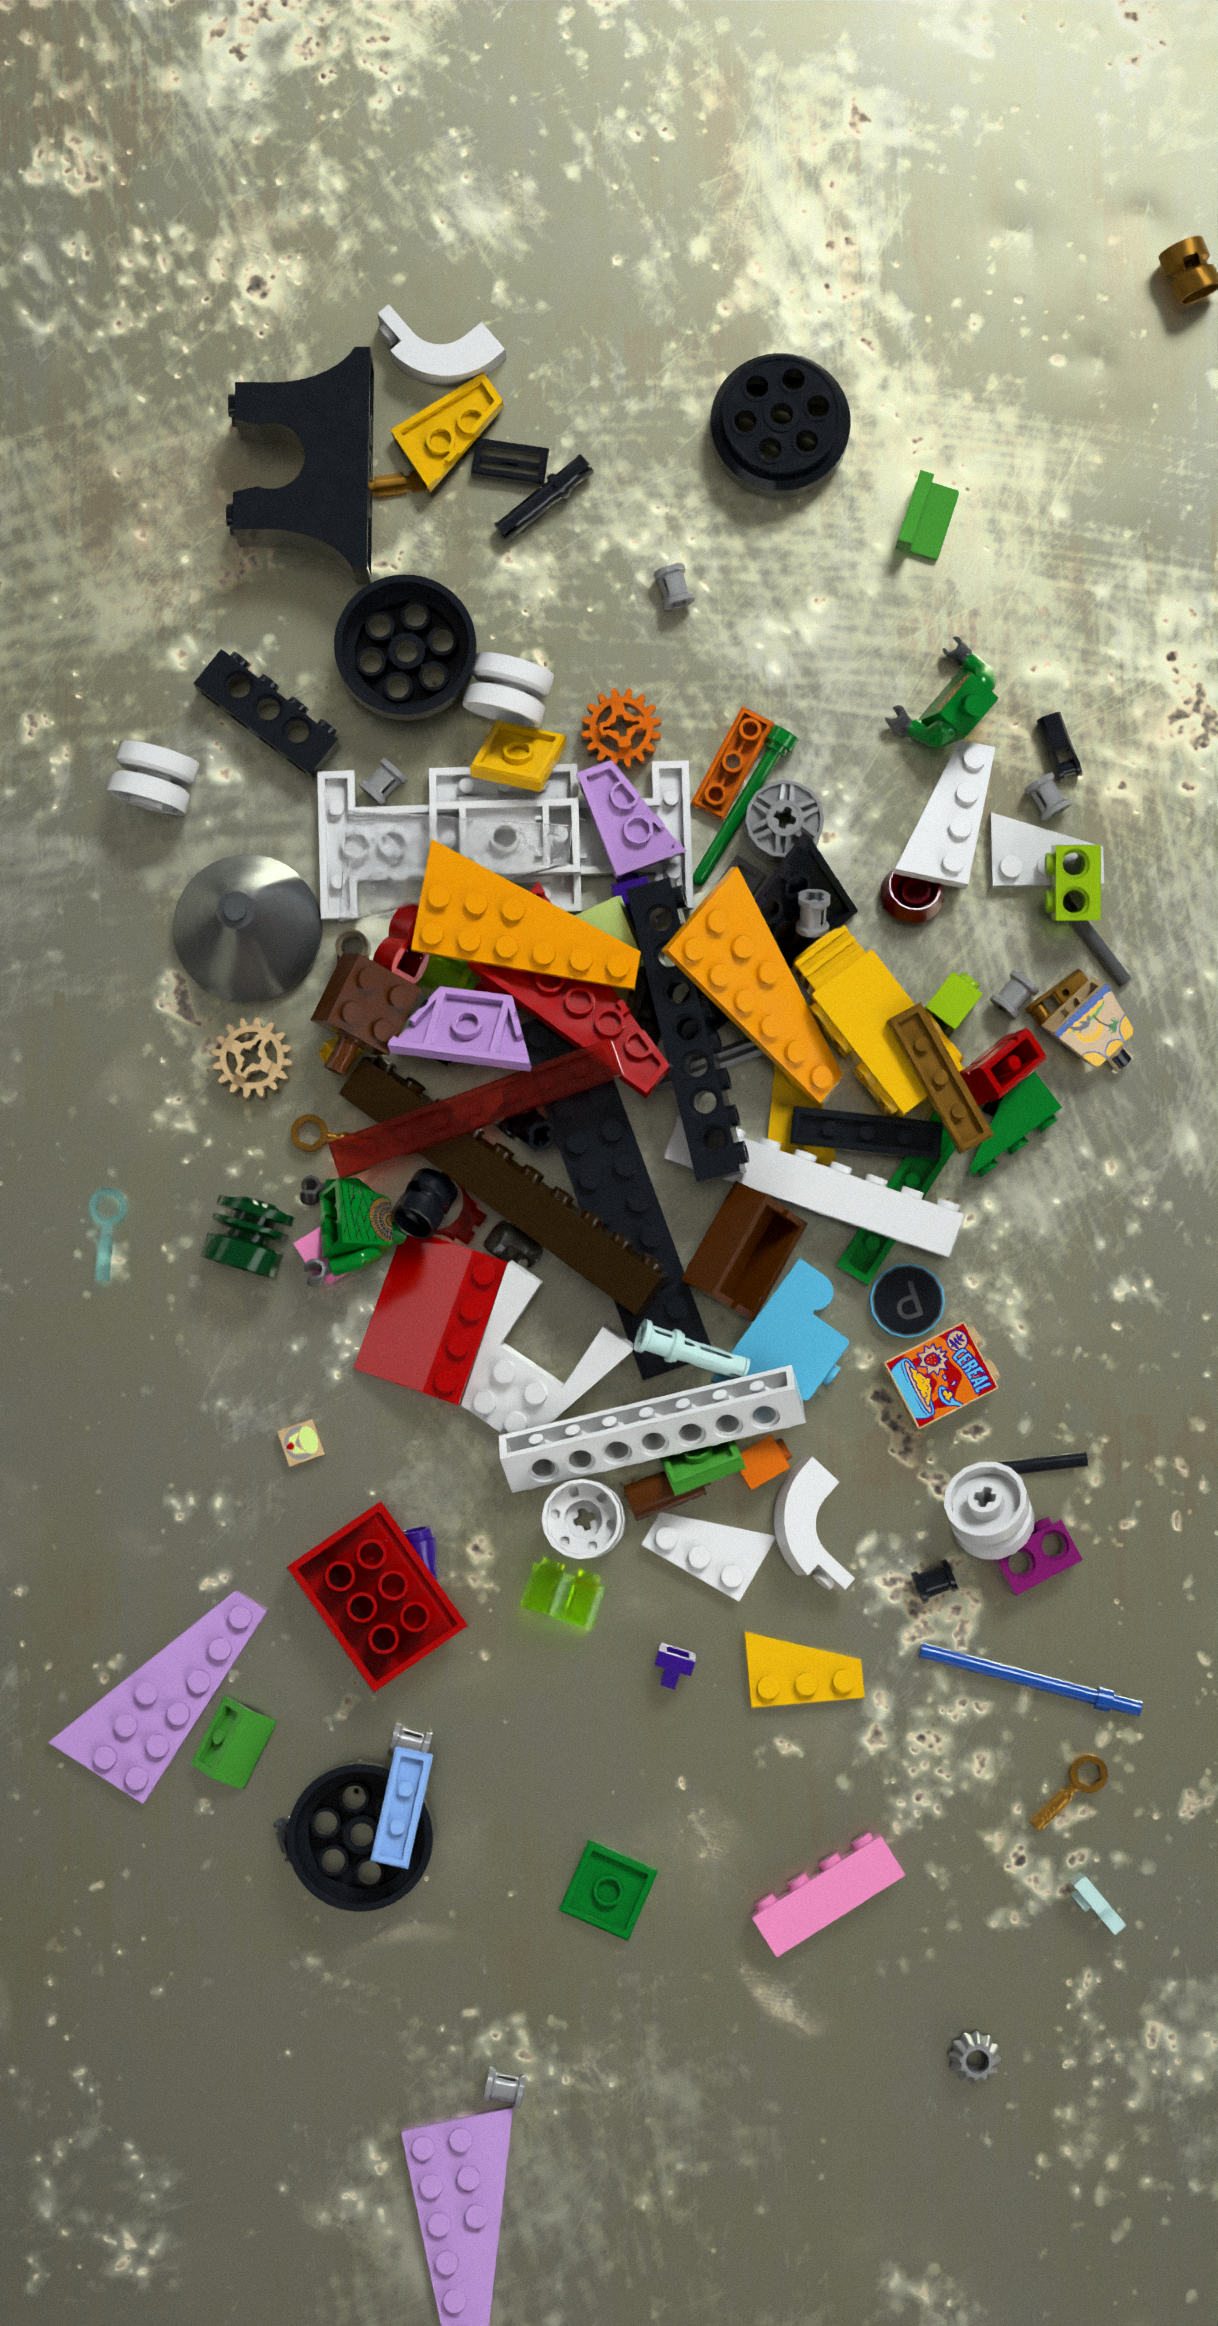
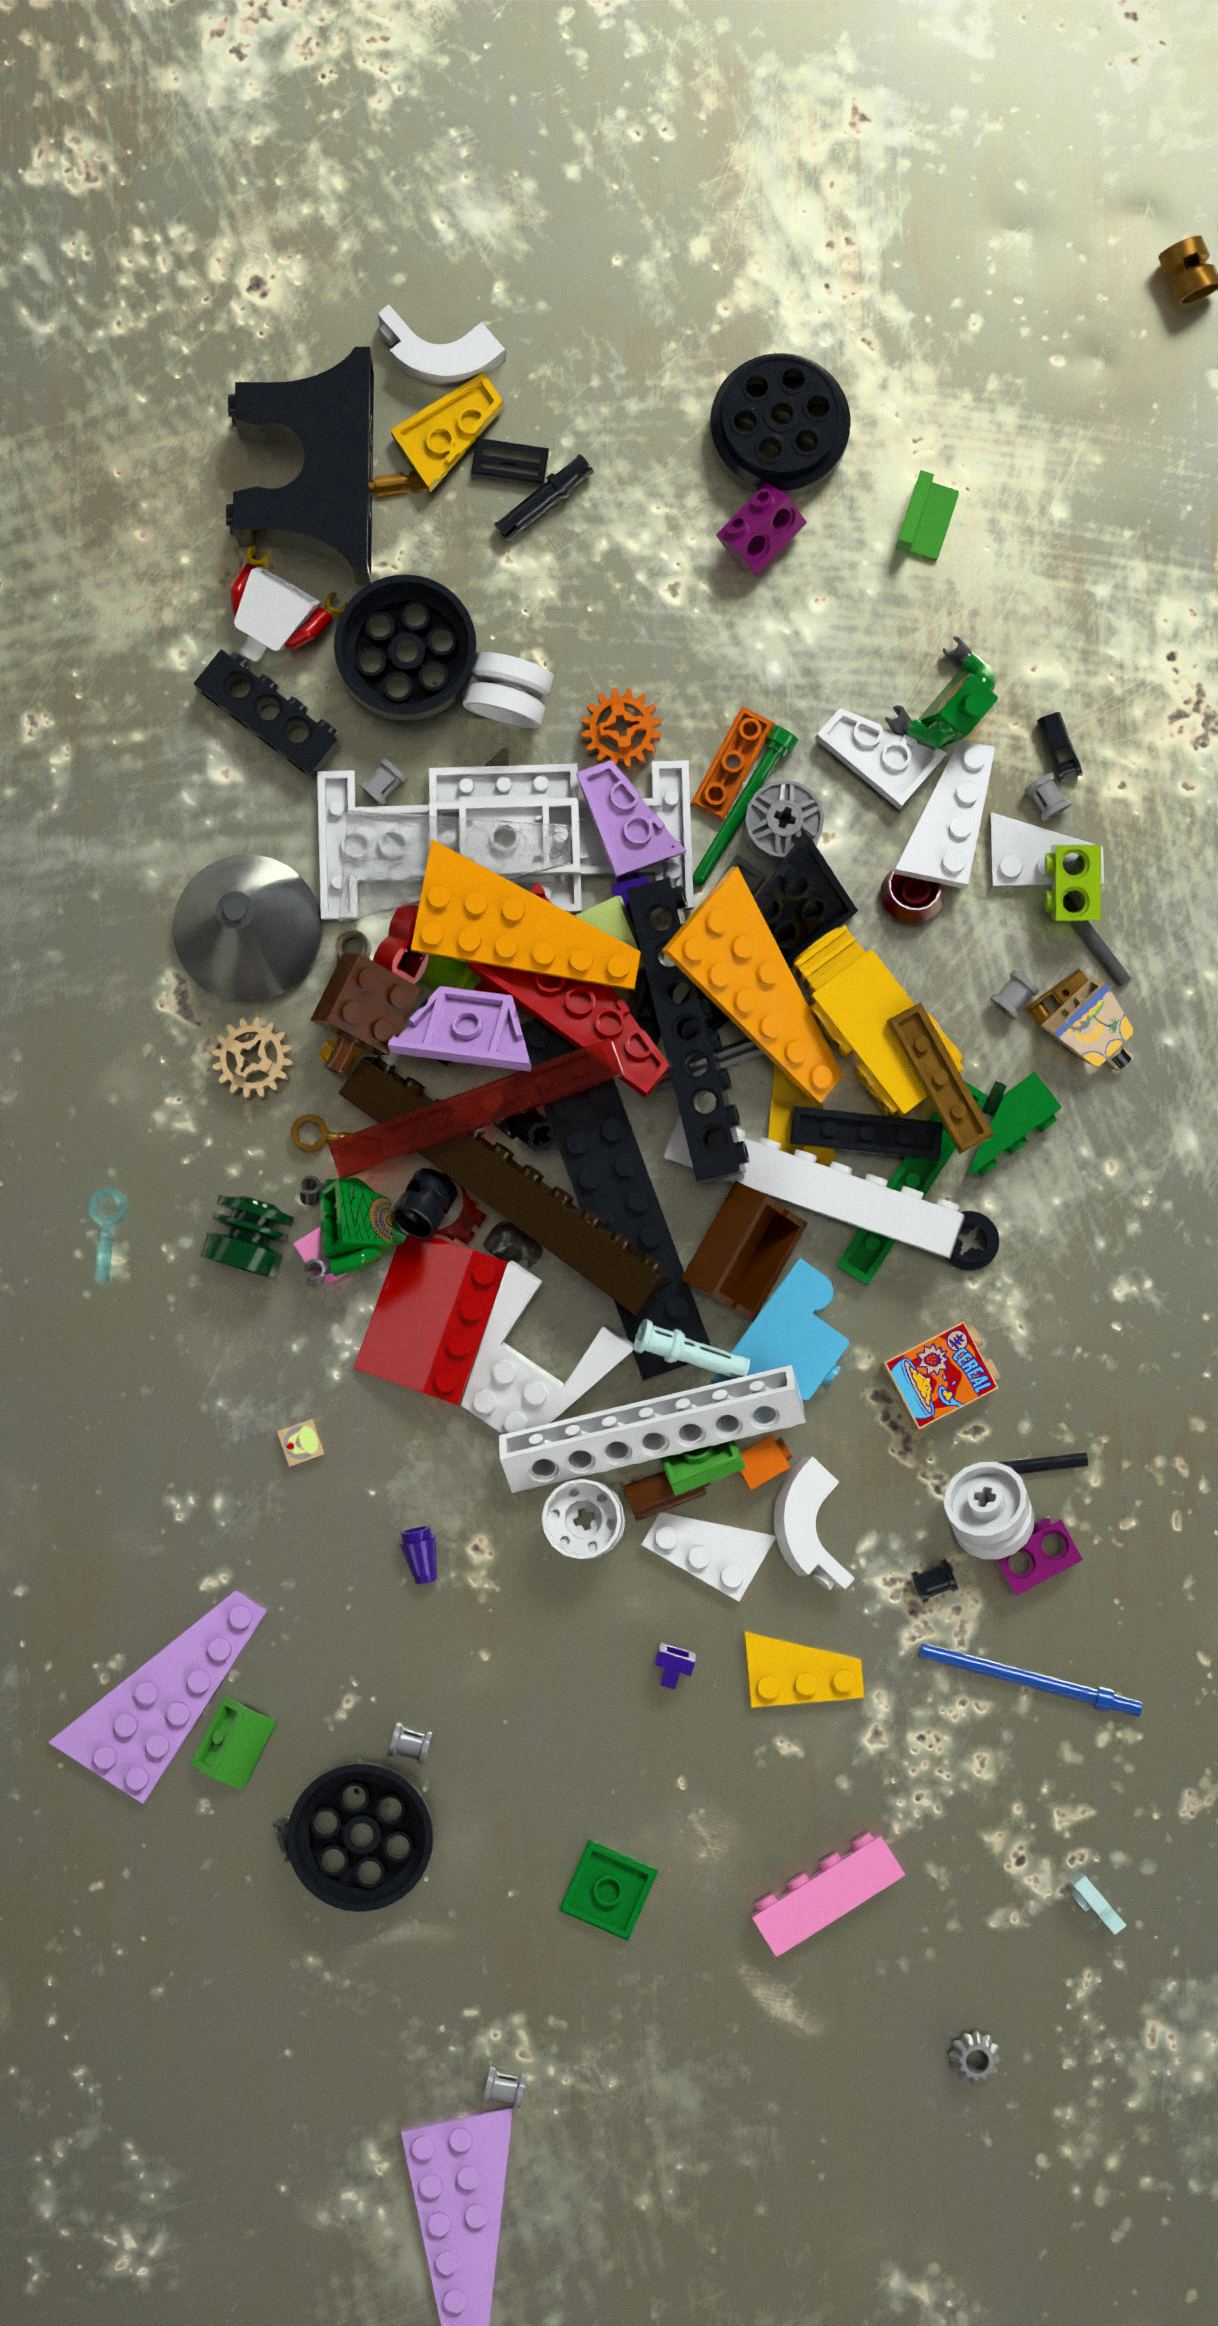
white wheel [106,740,200,816] -> none
red slope [286,1501,468,1693] -> none
light blue tile [370,1746,434,1869] -> none
yellow plate [470,720,566,792] -> none
clear neon green brick [520,1558,606,1629] -> none
light grey bush [653,563,695,611] -> none
light grey bush [796,889,831,938] -> none
black tile [869,1263,945,1338] -> none
lime brick [924,971,983,1038] -> none
red brick [960,1028,1046,1106] -> none
pearl gold piece [1030,1754,1108,1832] -> none
none -> white torso [230,546,347,662]
none -> magenta brick [716,482,807,576]
none -> white wing [814,708,948,810]
none -> black gear [944,1211,999,1271]

